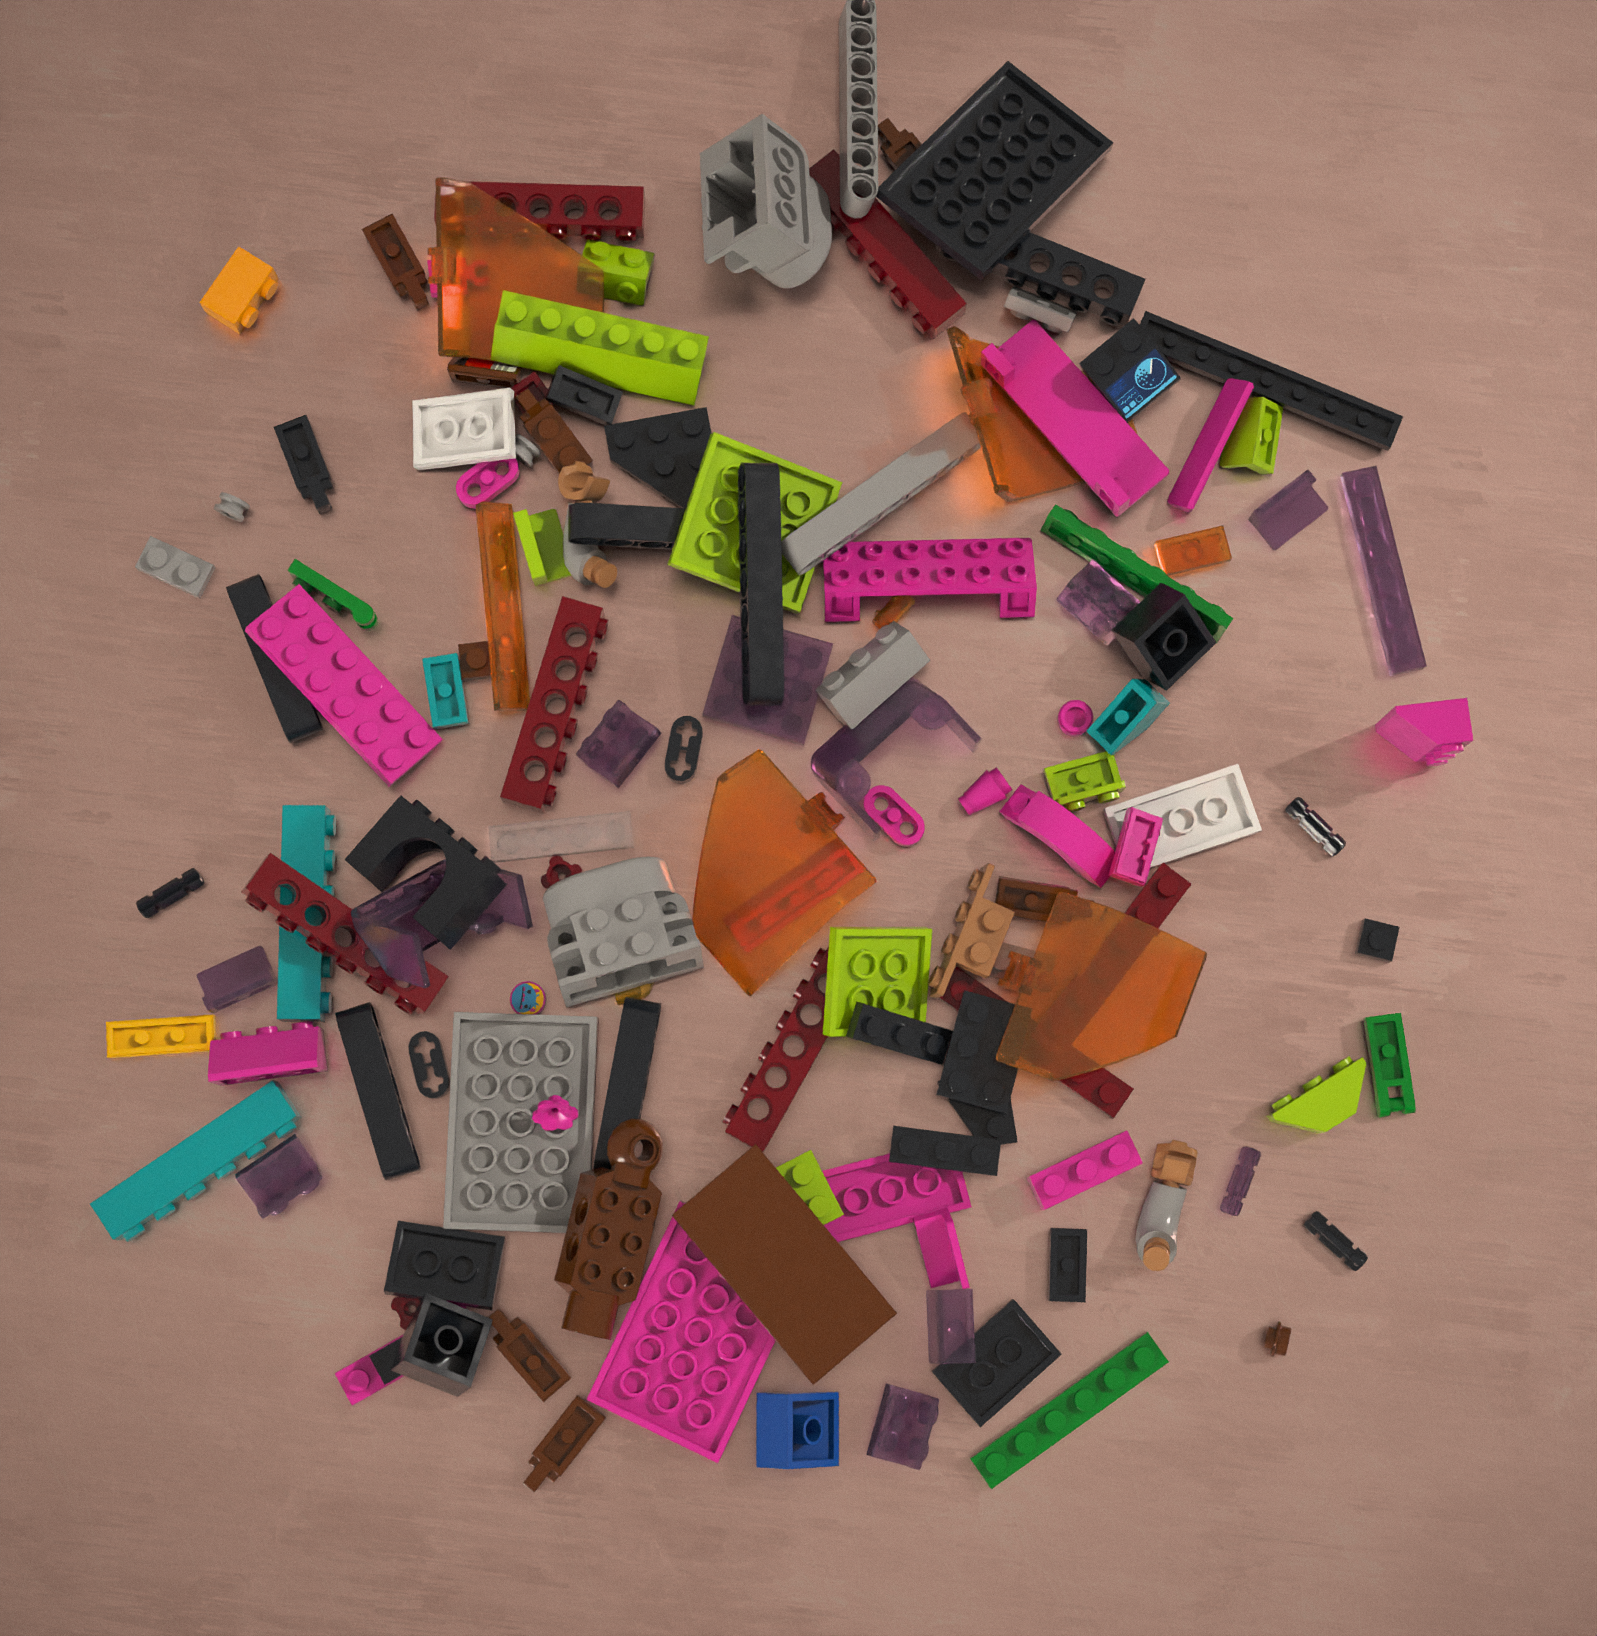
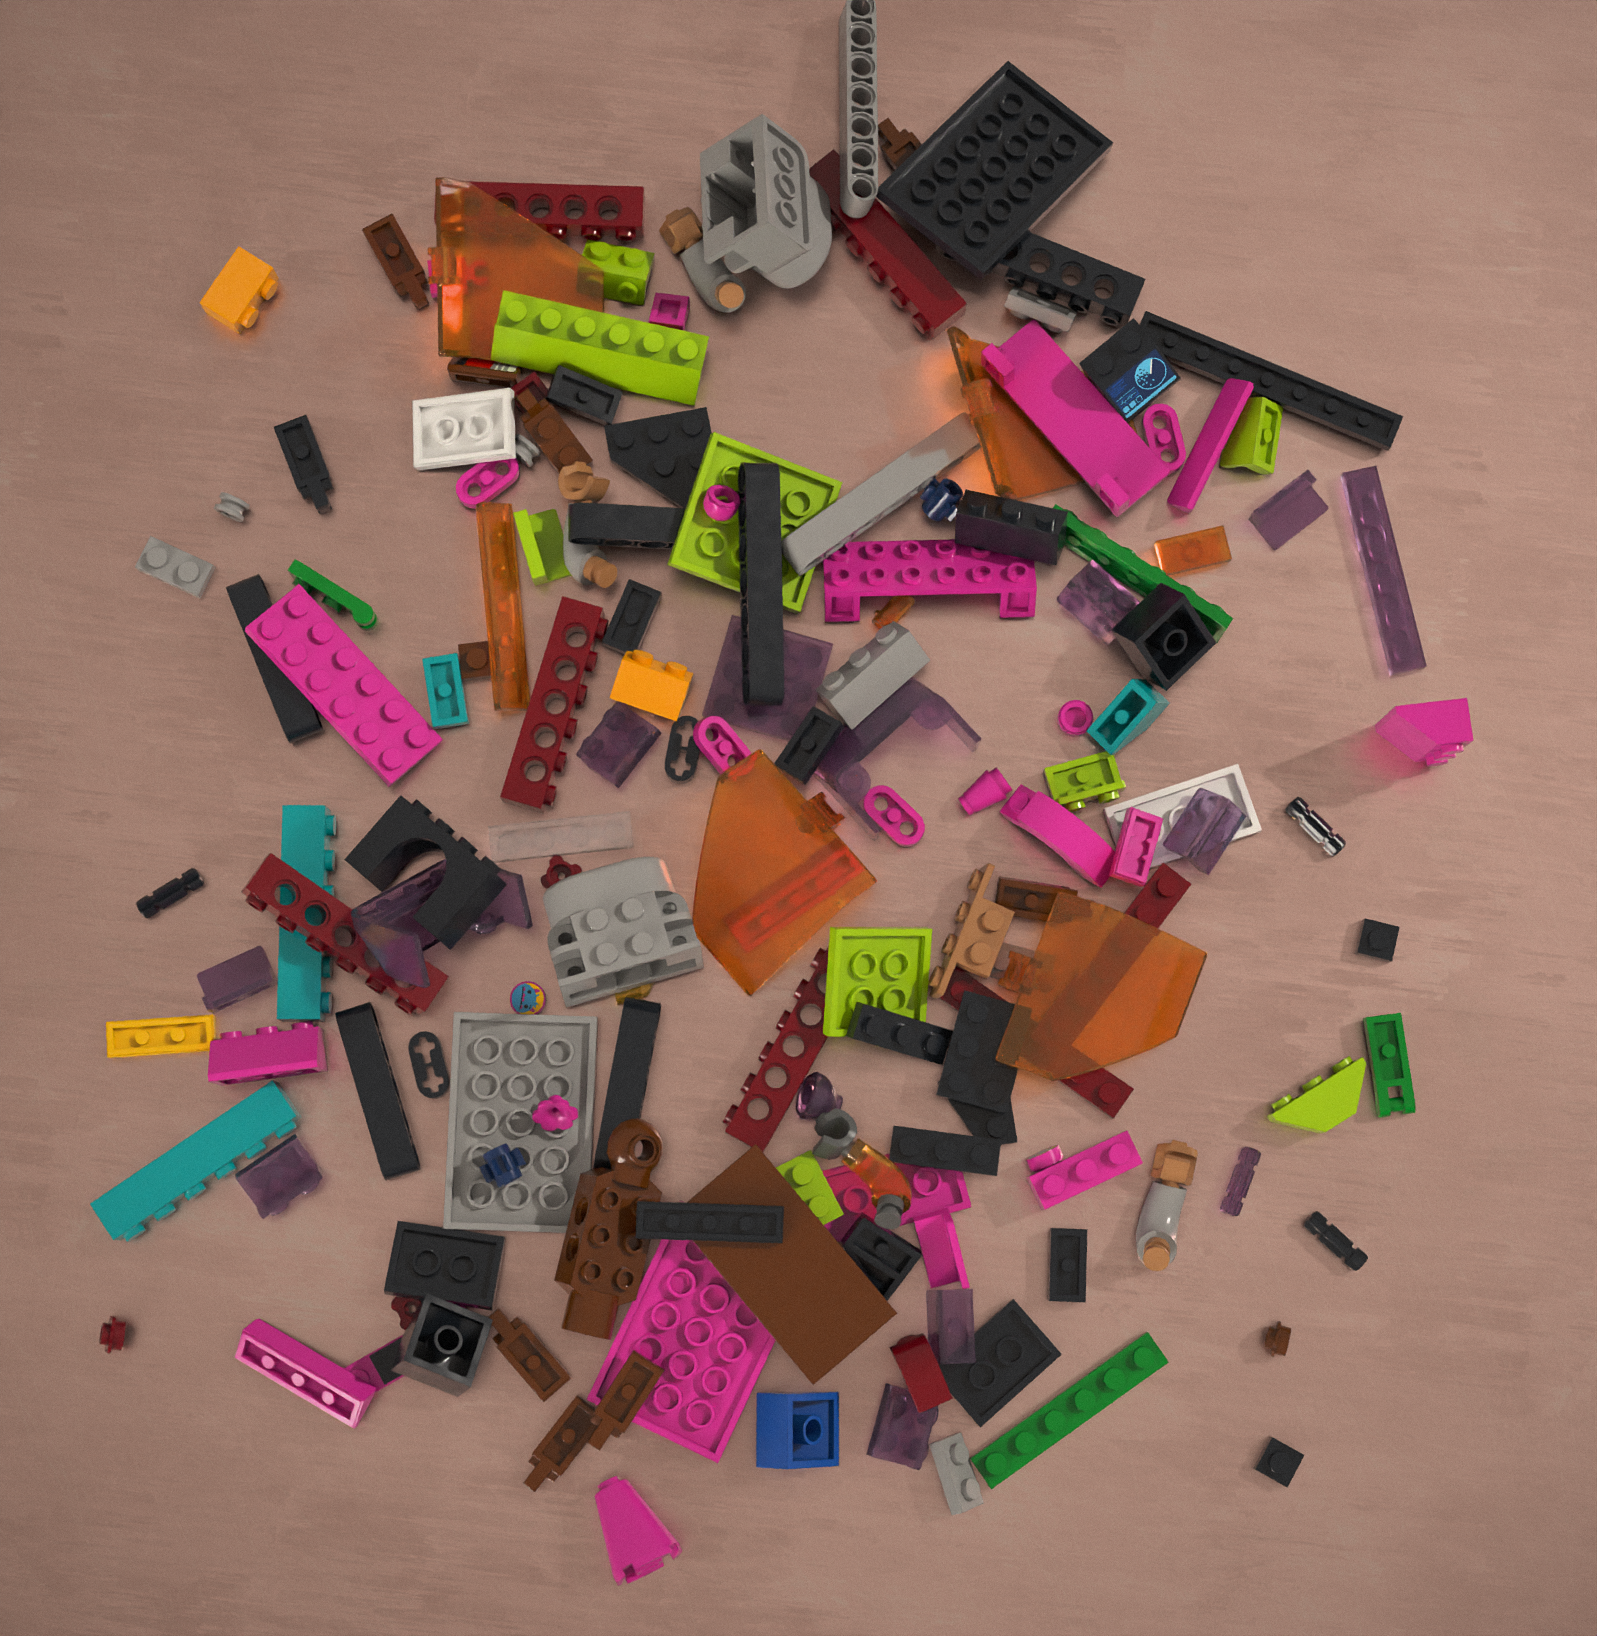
none -> dark red plate [99,1316,126,1353]
none -> dark pink slope [235,1319,376,1429]
none -> dark blue gear [479,1143,526,1188]
none -> reddish brown hinge [587,1350,664,1451]
none -> dark pink cone [594,1476,682,1586]
none -> black plate [602,579,662,654]
none -> light orange brick [610,650,694,721]
none -> black tile [636,1201,784,1243]
none -> dark pink plate [649,292,690,331]
none -> piece [659,207,746,312]
none -> dark pink plate [693,716,753,779]
none -> dark pink piece [703,485,741,521]
none -> black plate [774,706,845,785]
none -> clear purple brick [796,1072,843,1121]
none -> piece [812,1108,912,1229]
none -> black wing [841,1212,922,1301]
none -> dark red brick [890,1333,953,1413]
none -> dark blue gear [920,478,963,522]
none -> light grey plate [929,1433,984,1515]
none -> black brick [955,489,1068,565]
none -> dark pink tile [1026,1145,1064,1172]
none -> dark pink plate [1142,404,1186,474]
none -> clear purple panel [1163,788,1247,875]
none -> black plate [1253,1436,1304,1488]

